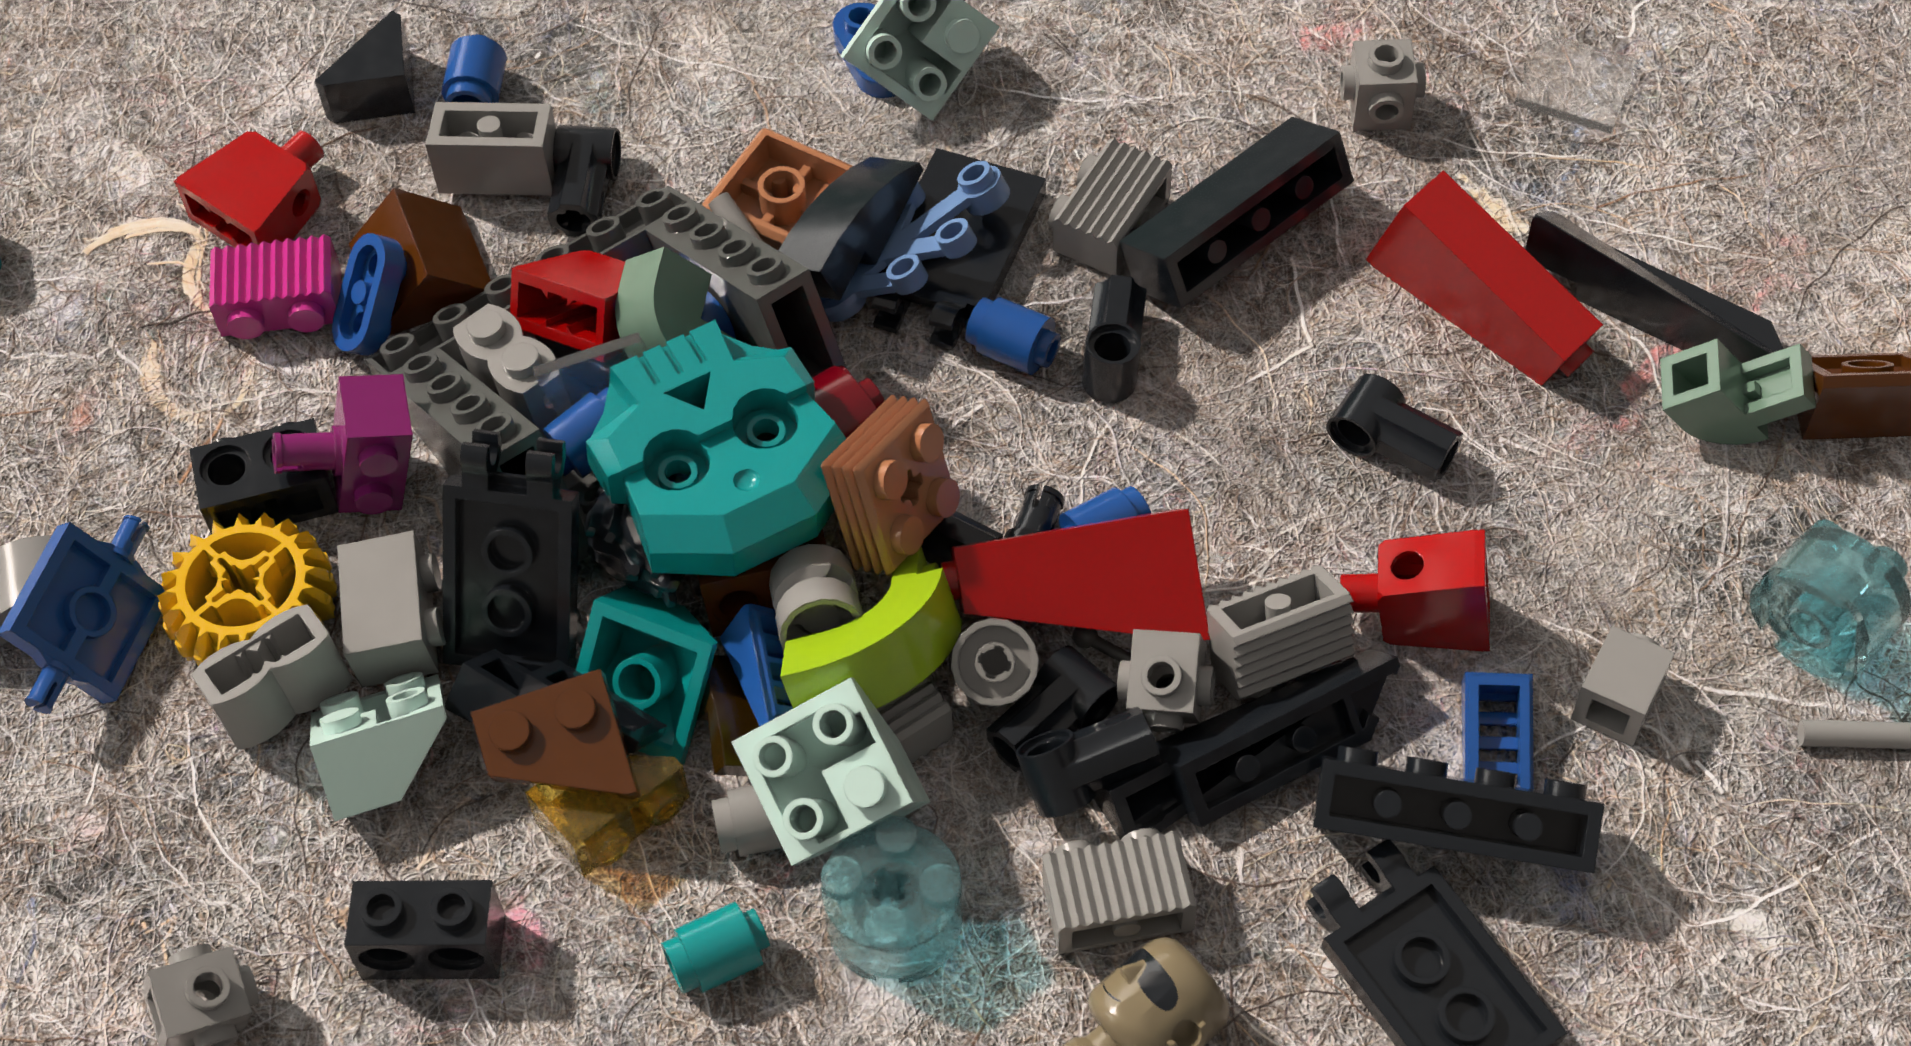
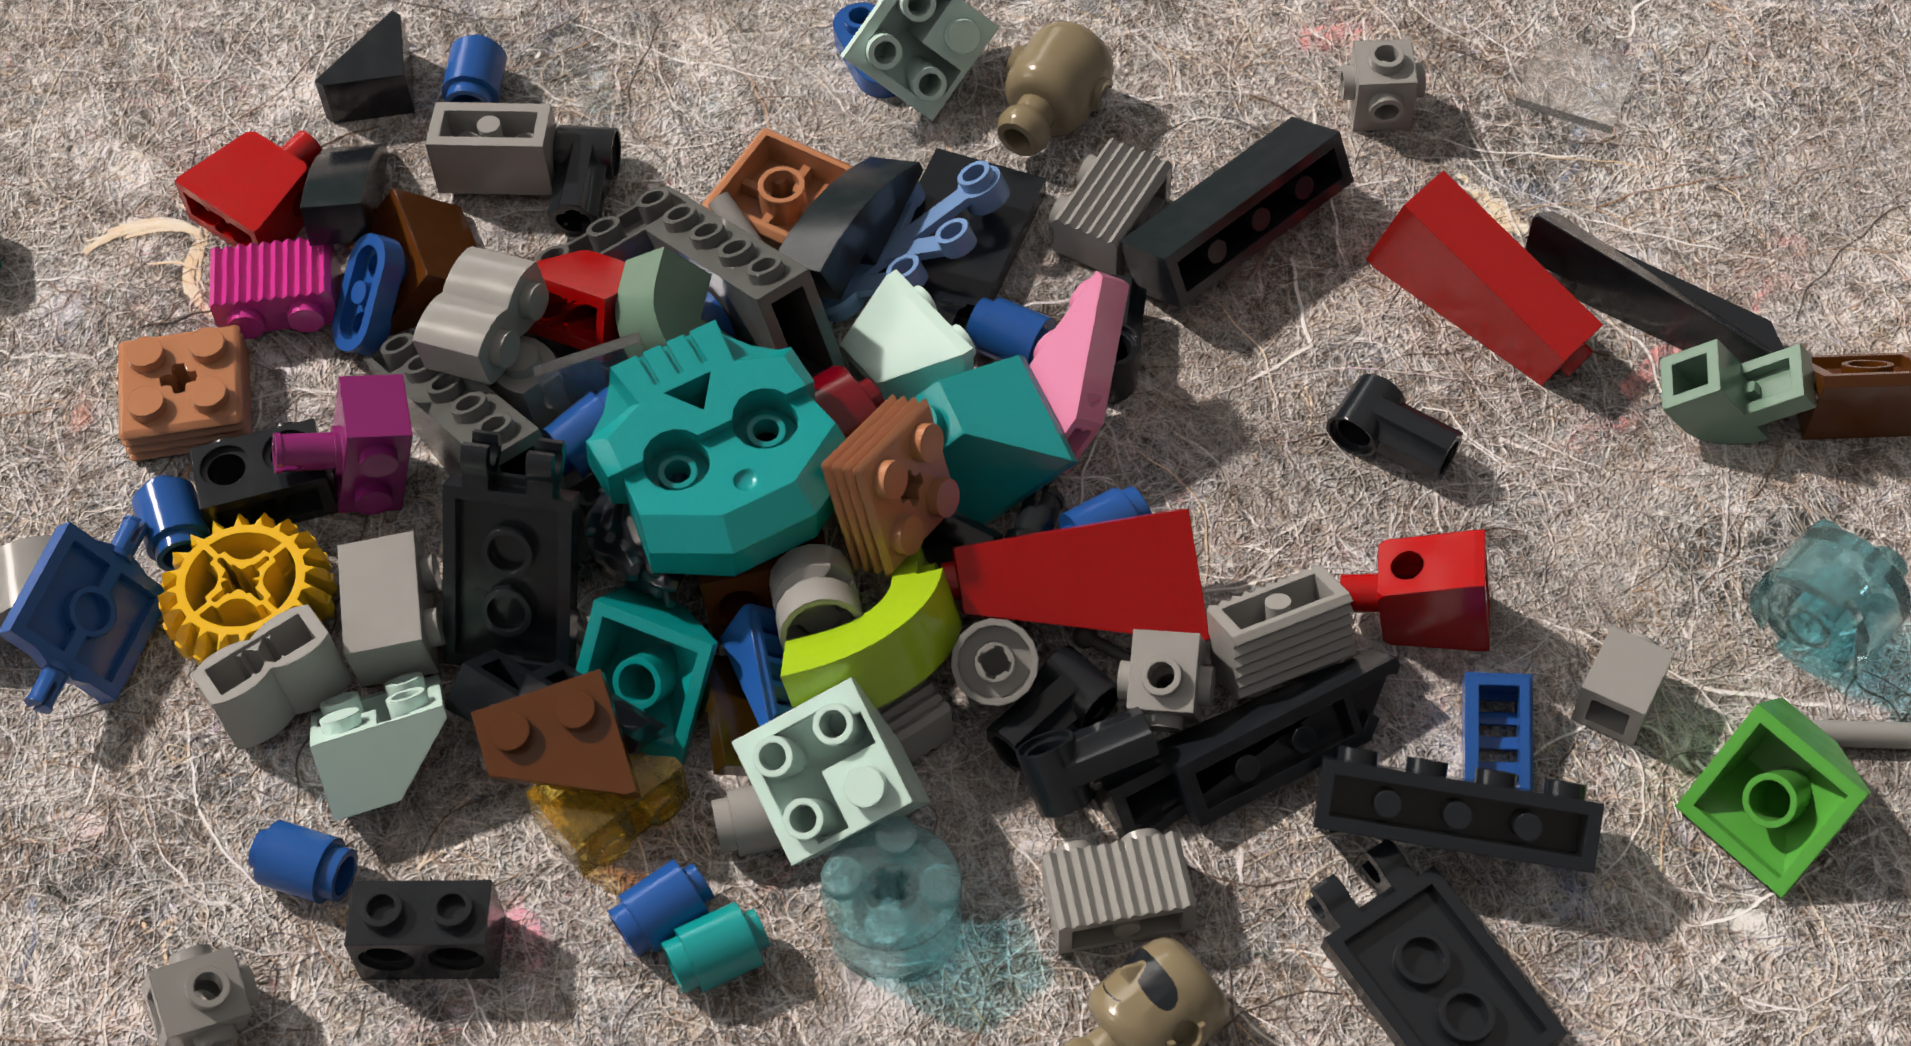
none -> nougat brick [118,325,252,461]
none -> blue brick [132,475,210,571]
none -> blue brick [248,820,358,904]
none -> black slope [300,143,388,246]
none -> light grey brick [412,246,549,385]
none -> blue brick [607,859,715,958]
none -> light aqua slope [840,269,976,401]
none -> teal slope [915,355,1078,526]
none -> dark tan piece [997,21,1114,156]
none -> bright pink slope [1029,271,1130,474]
none -> bright green slope [1675,697,1872,898]

